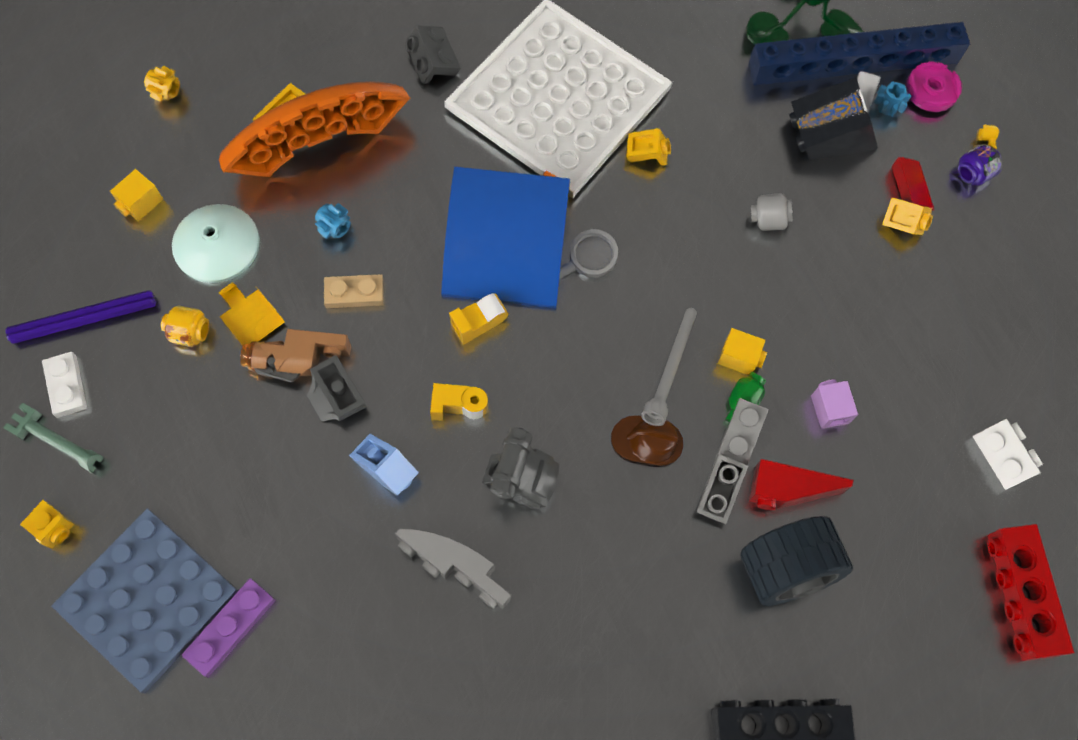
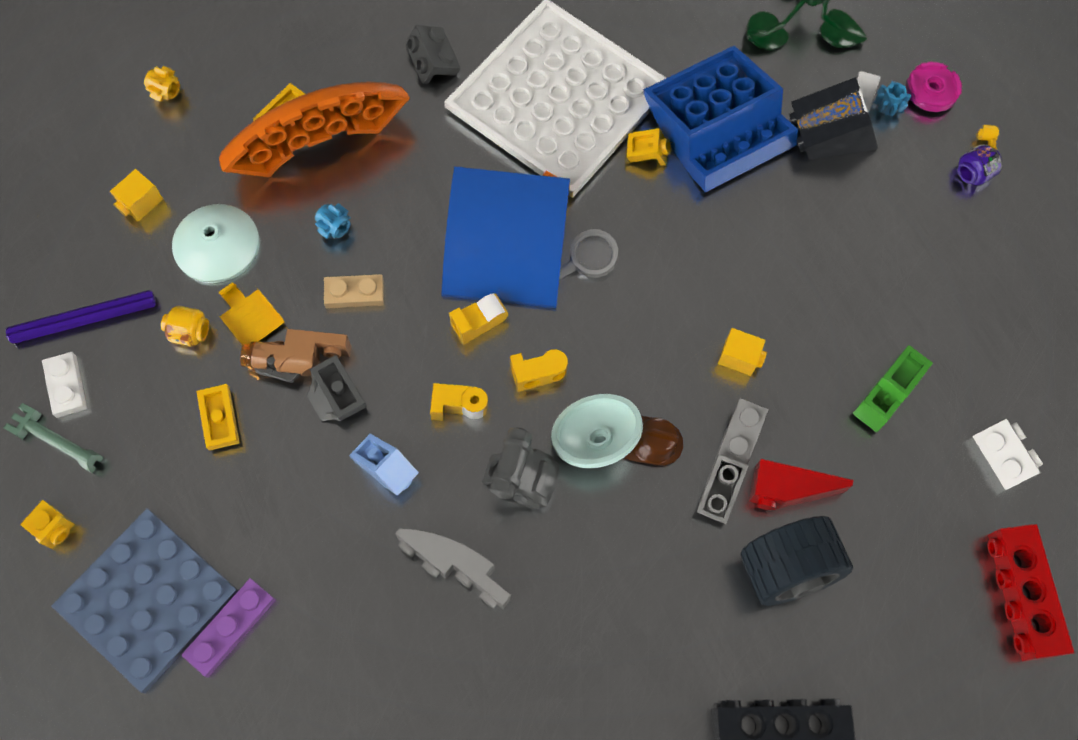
light grey piece [641,308,697,426] -> none
green plant [725,372,766,423] -> none
dark blue brick [748,22,970,85] -> none
light grey head [751,193,793,231] -> none
lavender brick [811,379,858,429] -> none
yellow bracket [882,197,933,235] -> none
red slope [892,157,934,211] -> none
none -> yellow plate [197,384,240,451]
none -> yellow leg [510,349,568,392]
none -> light aqua dish [551,394,643,468]
none -> blue slope [643,45,798,192]
none -> bright green slope [852,345,933,432]

